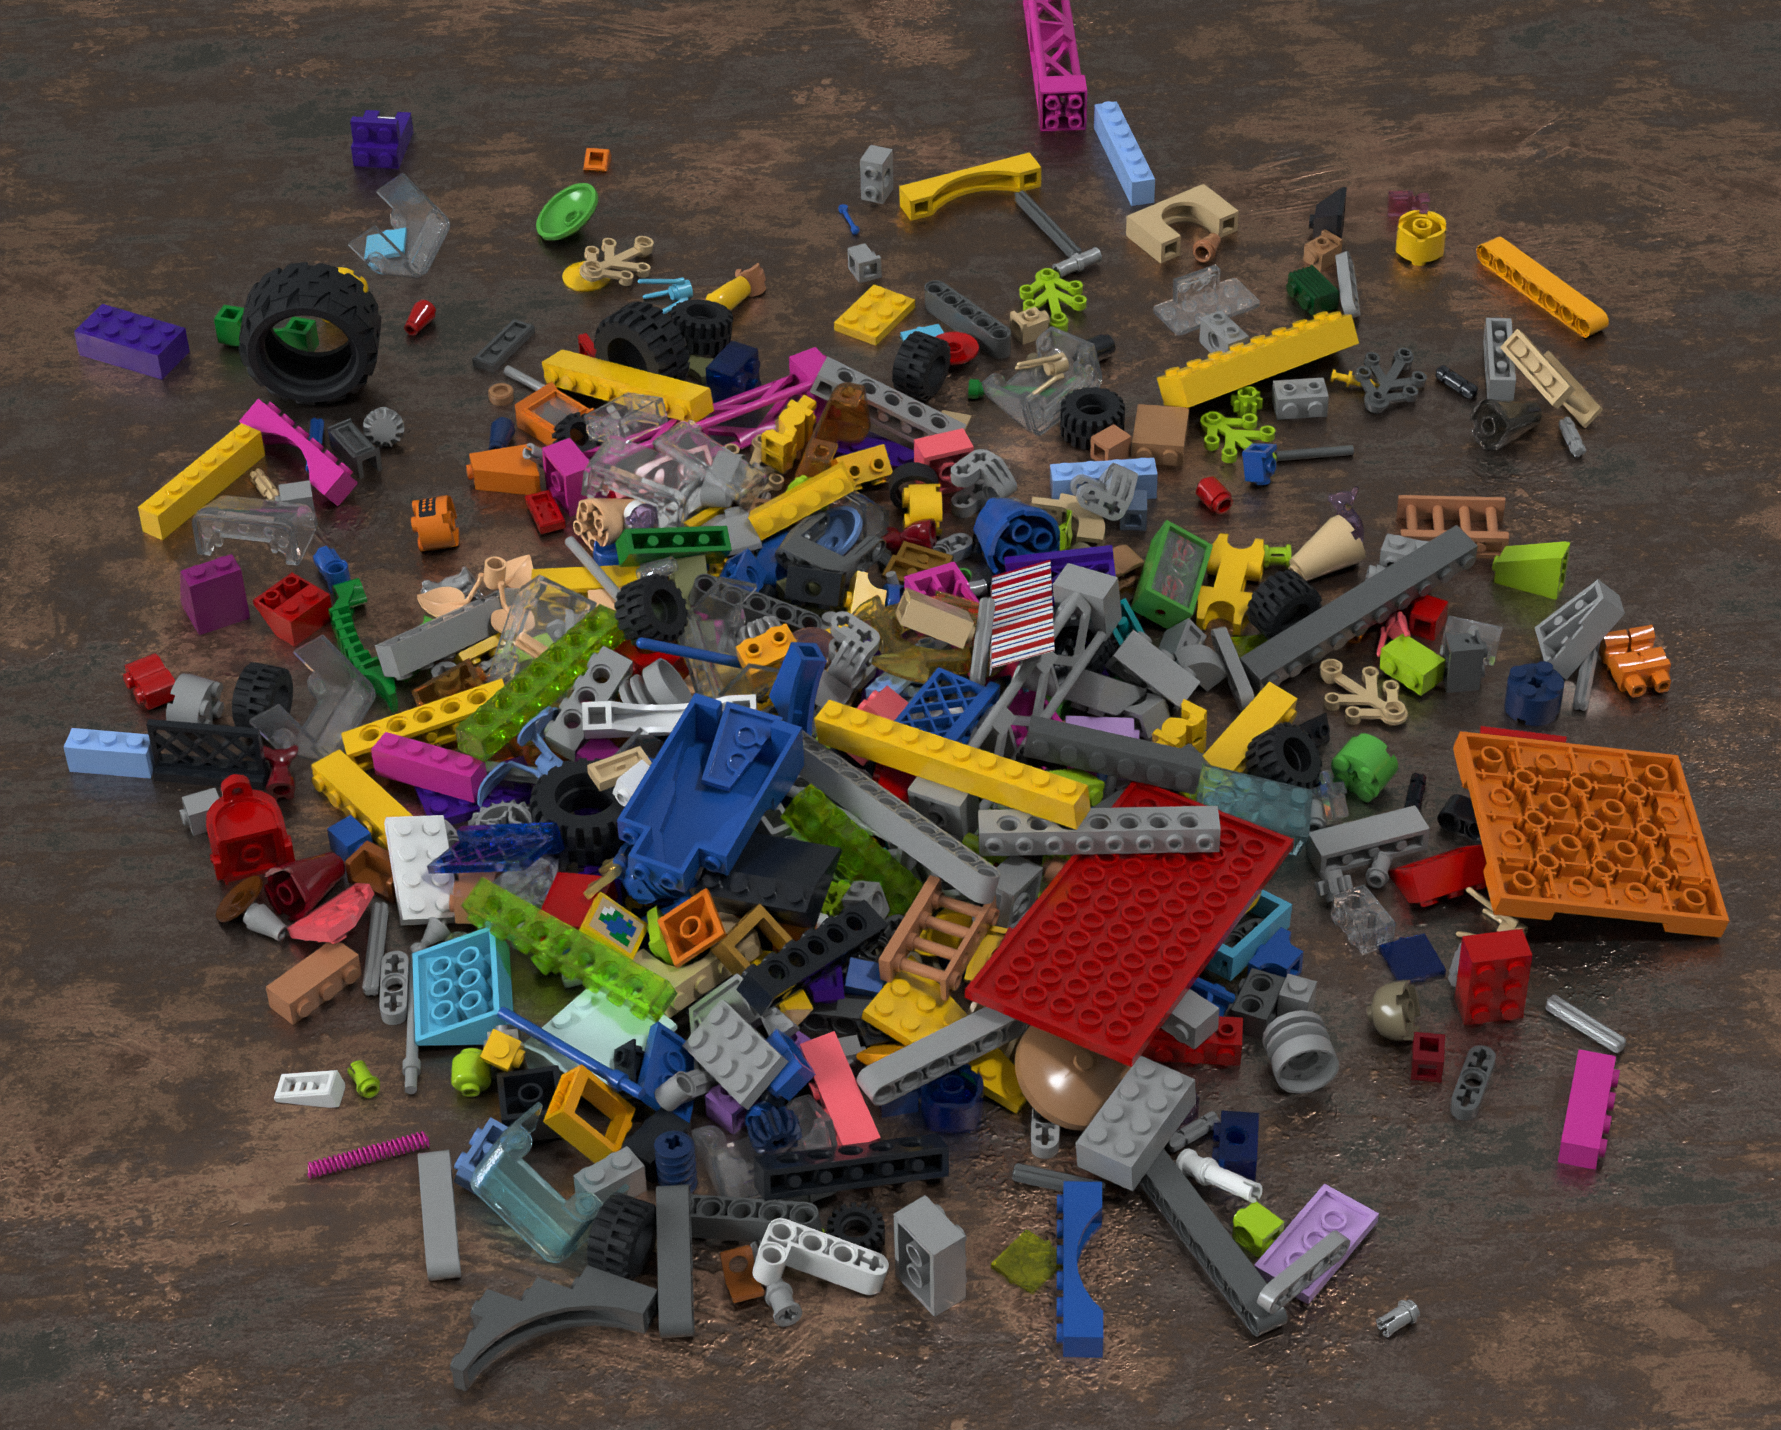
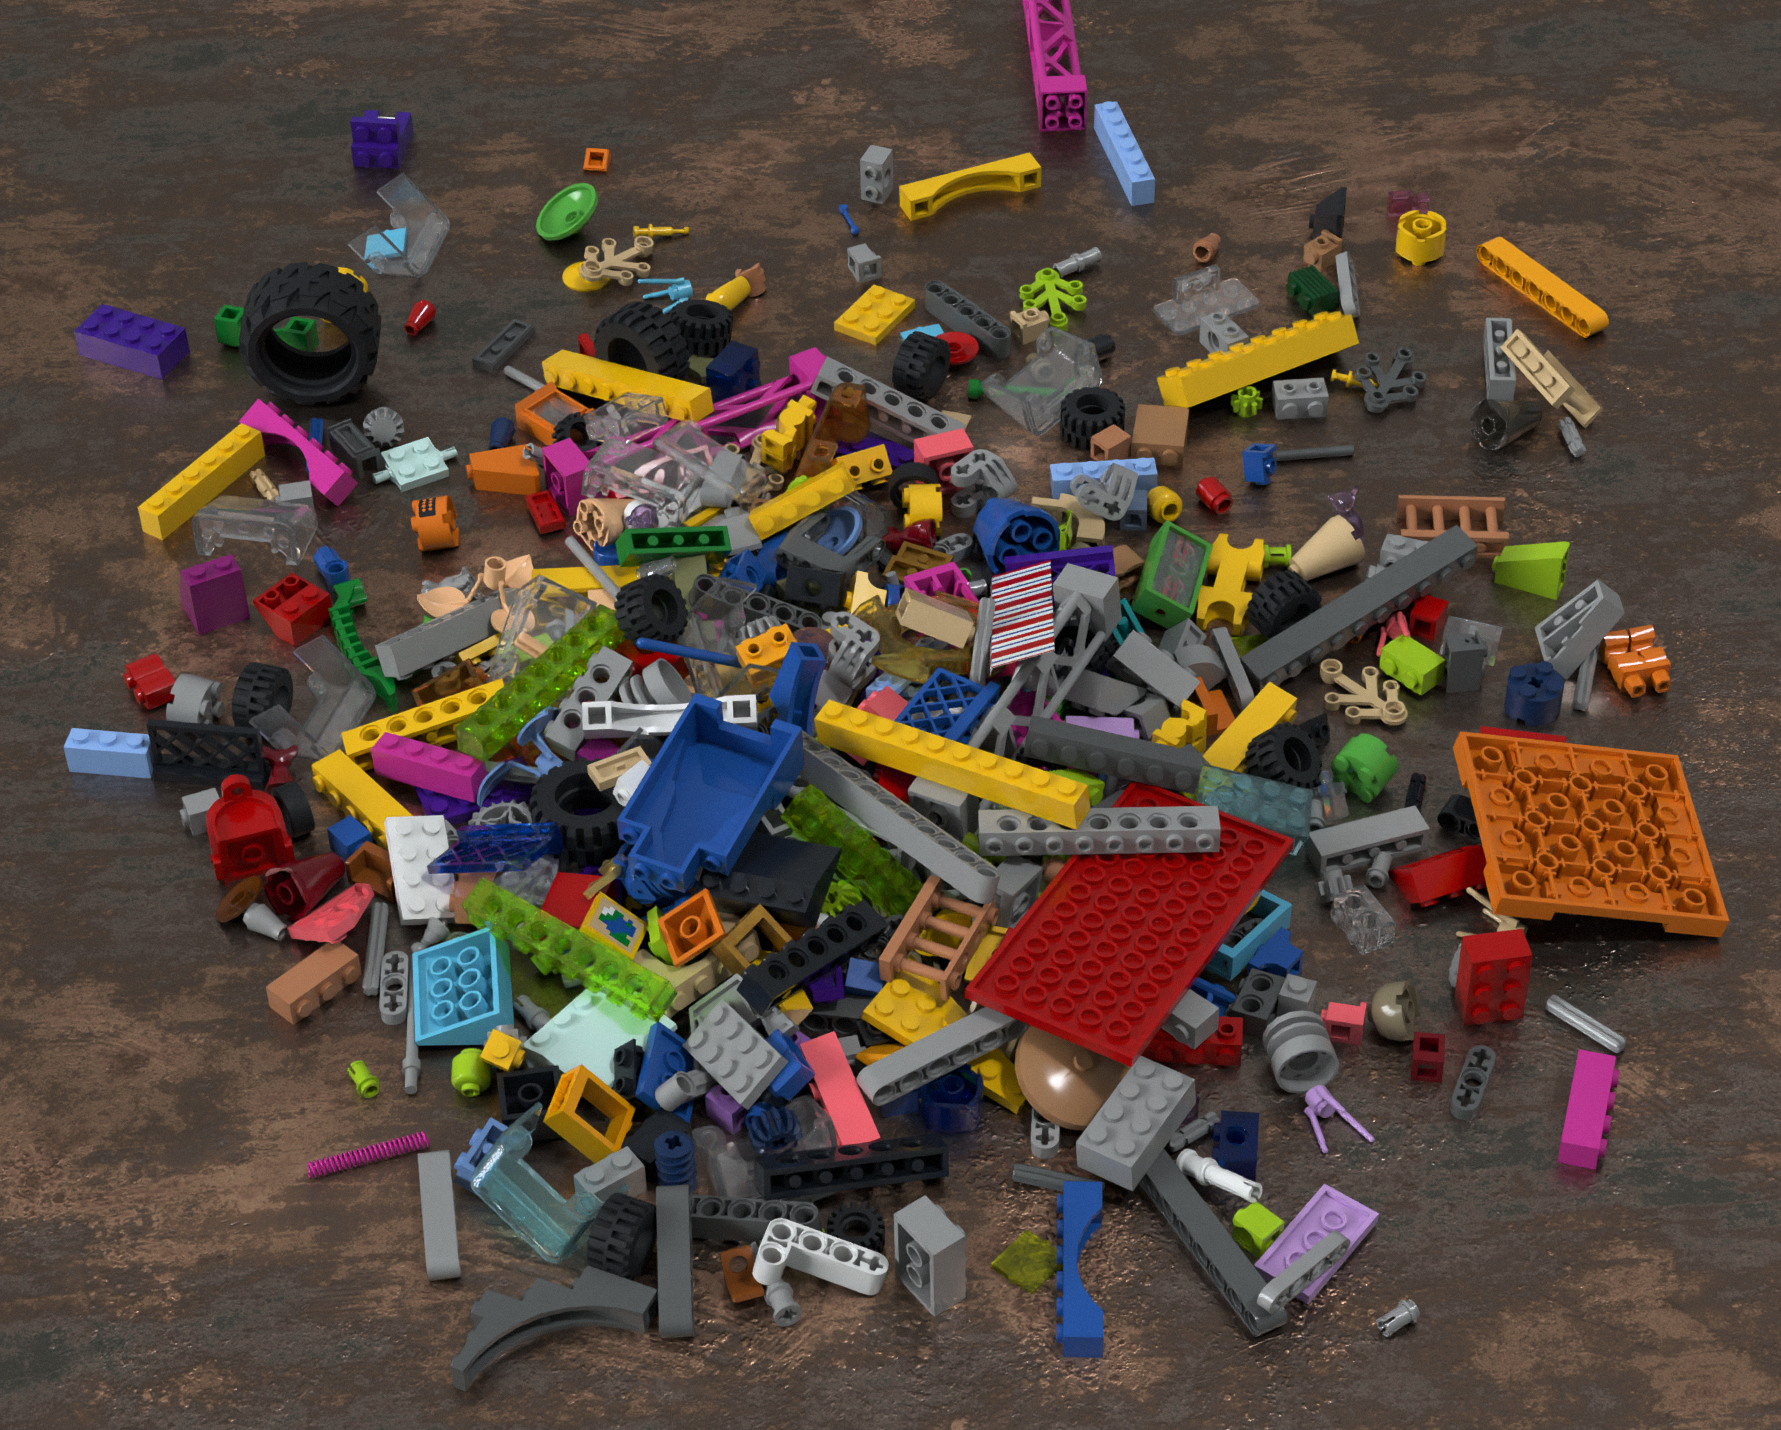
white slope [274,1070,345,1108] -> none
medium nougat tile [488,383,514,406] -> none
blue bar [497,1006,646,1100] -> none
blue wing [701,702,783,792] -> none
light grey brick [842,881,890,919] -> none
dark grey axle [1014,190,1082,258] -> none
tan plant [1015,352,1069,400] -> none
tan arch [1126,184,1239,263] -> none
lime plant [1200,411,1277,463] -> none
clear blue piece [1379,933,1446,983] -> none
black axle [1435,365,1479,399] -> none
none -> black tyre [271,780,315,839]
none -> light aqua plate [372,437,458,492]
none -> light grey pin [513,995,551,1031]
none -> yellow piece [633,224,690,239]
none -> yellow head [1147,486,1183,524]
none -> orange panel [1189,677,1235,736]
none -> lavender plant [1304,1085,1375,1154]
none -> coral brick [1321,1002,1367,1046]

